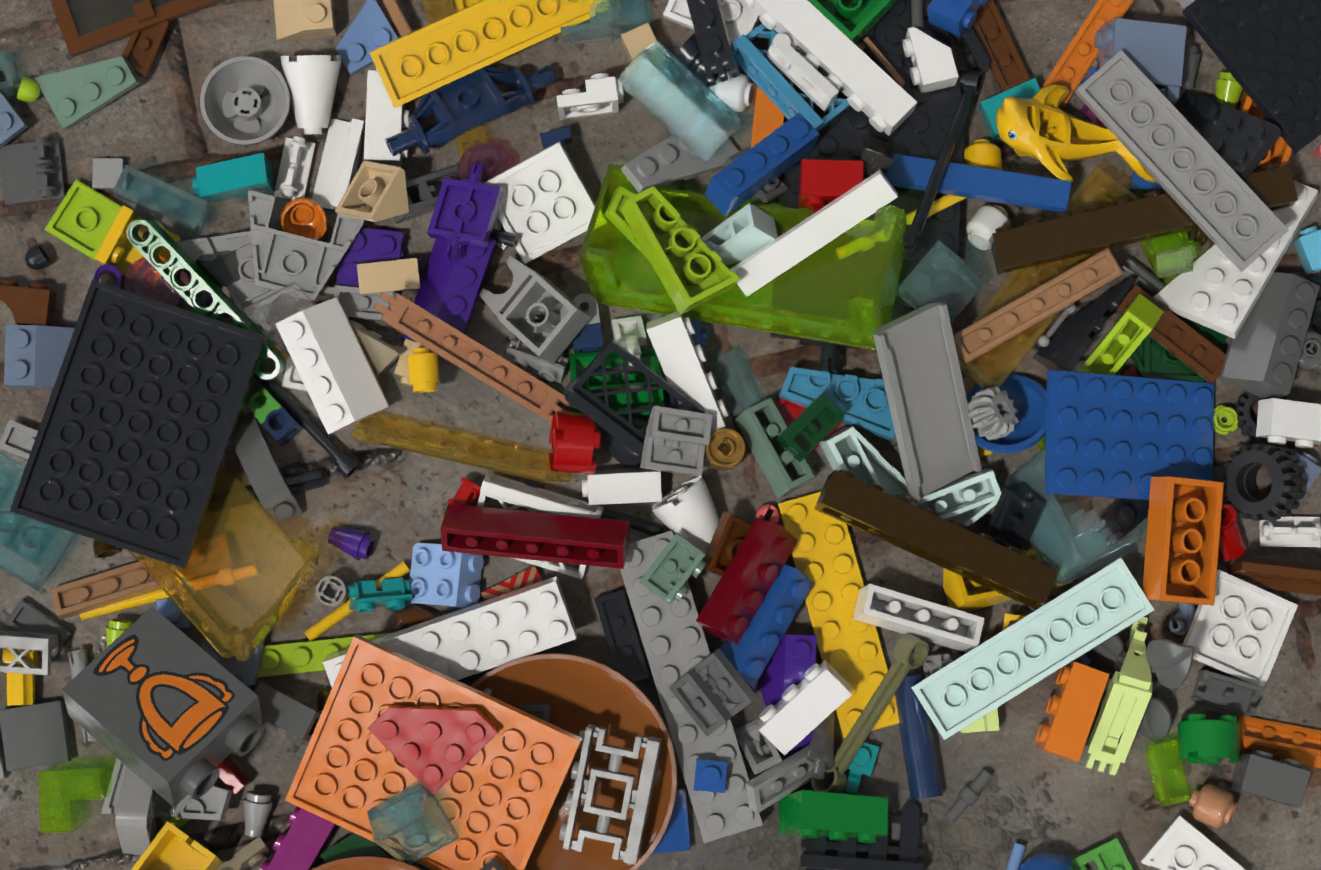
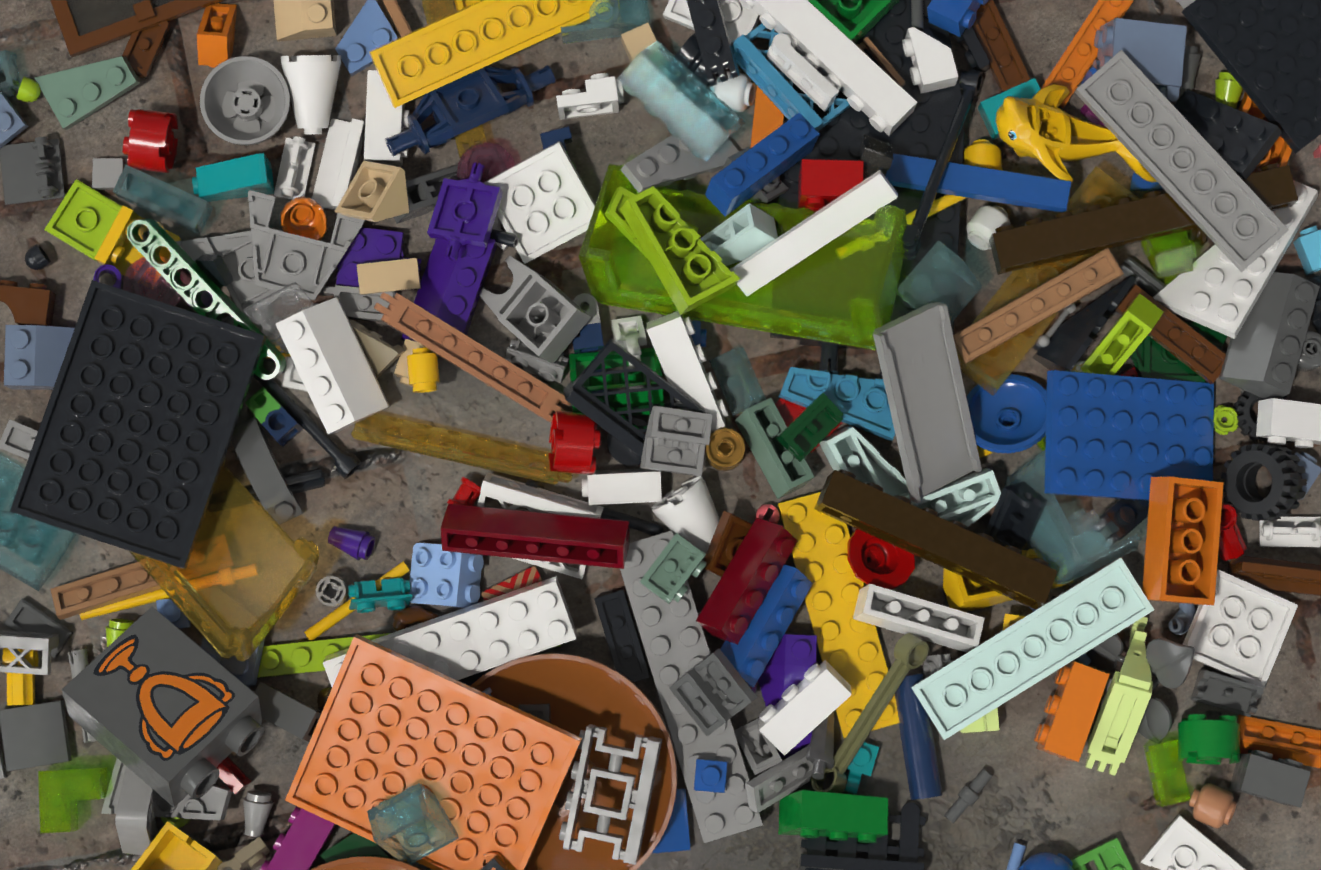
dark brown hinge [93,540,119,559] -> none
plate [367,705,500,795] -> none
light grey gear [967,386,1019,440] -> none
none -> red brick [123,109,178,173]
none -> orange slope [197,3,237,68]
none -> red hat [847,528,915,590]

